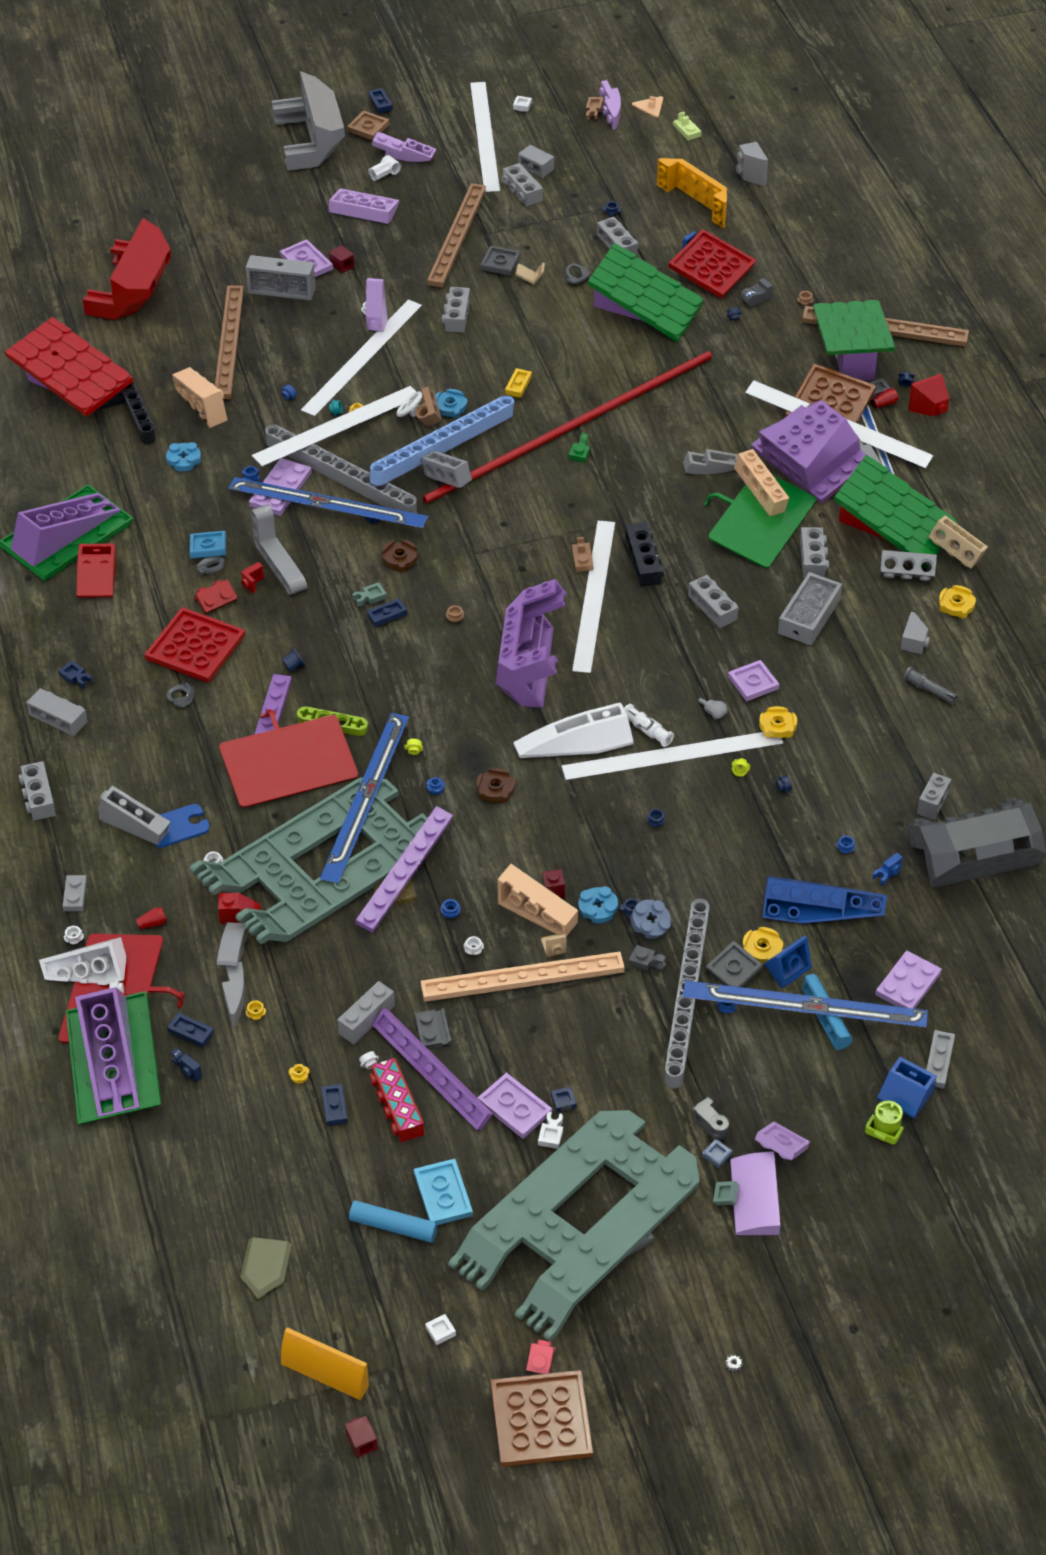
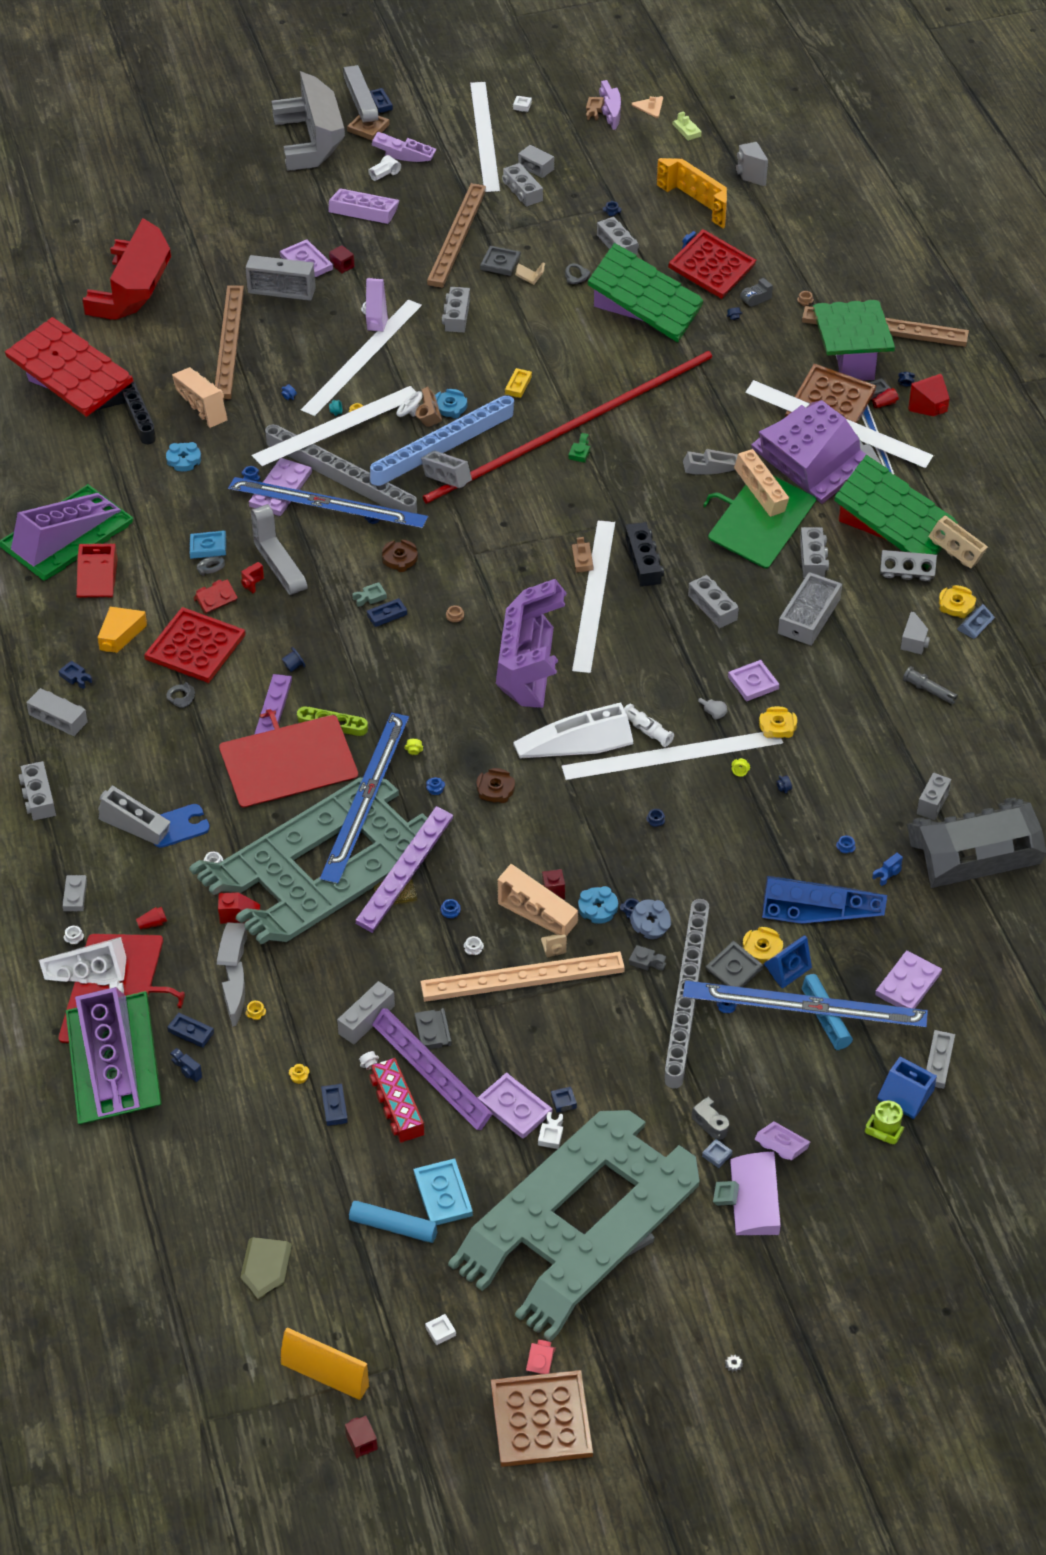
none -> light orange slope [98,607,147,653]
none -> light grey beam [343,65,378,123]
none -> sand blue slope [957,604,995,639]

